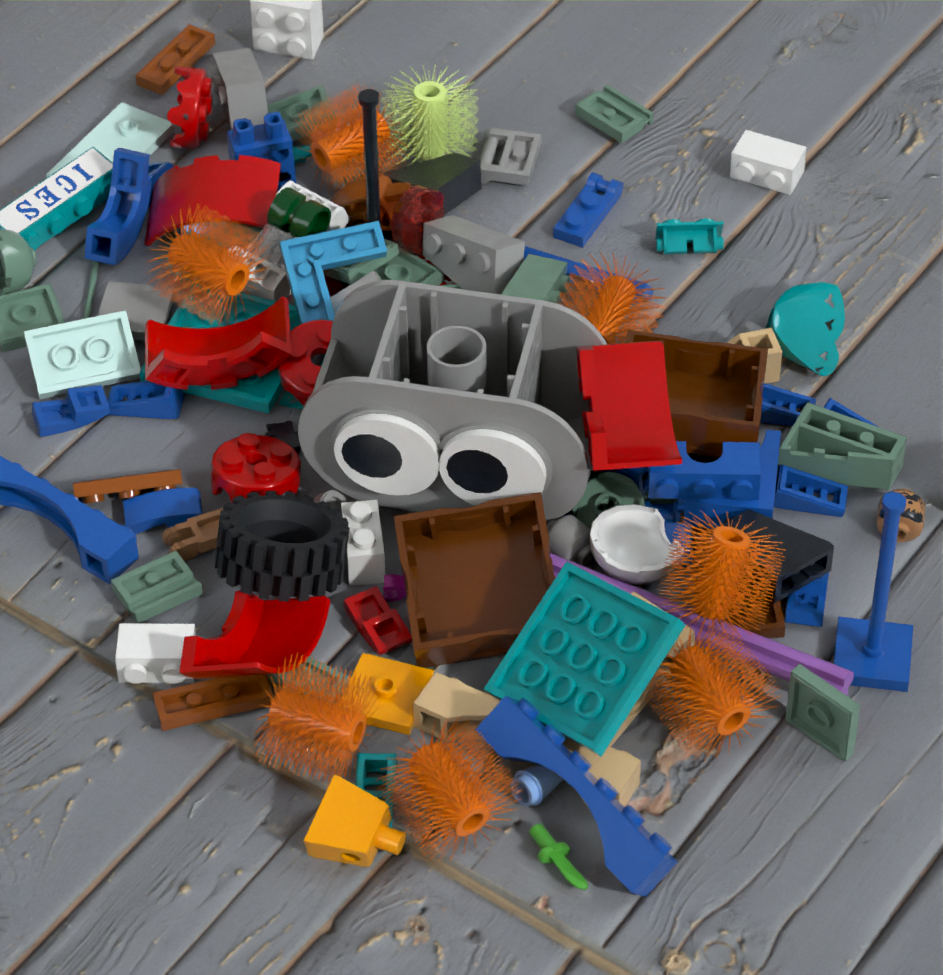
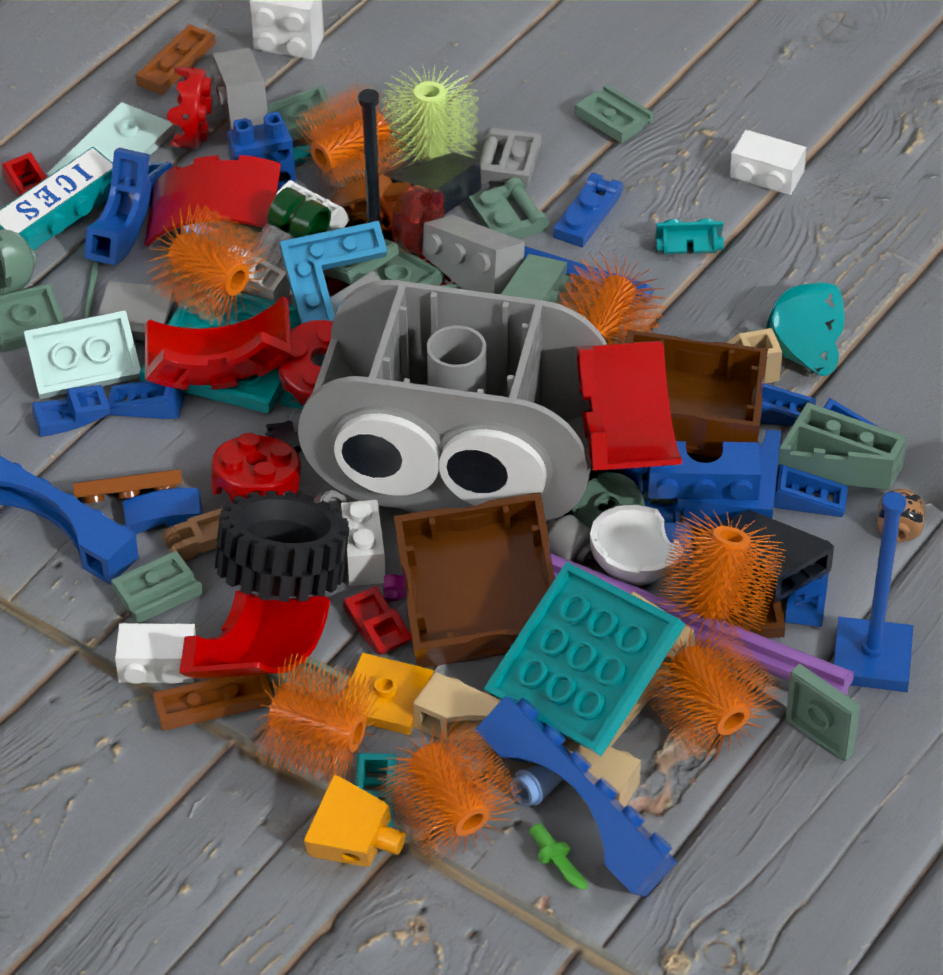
none -> red slope [2,152,47,197]
none -> sand green plate [468,177,549,239]

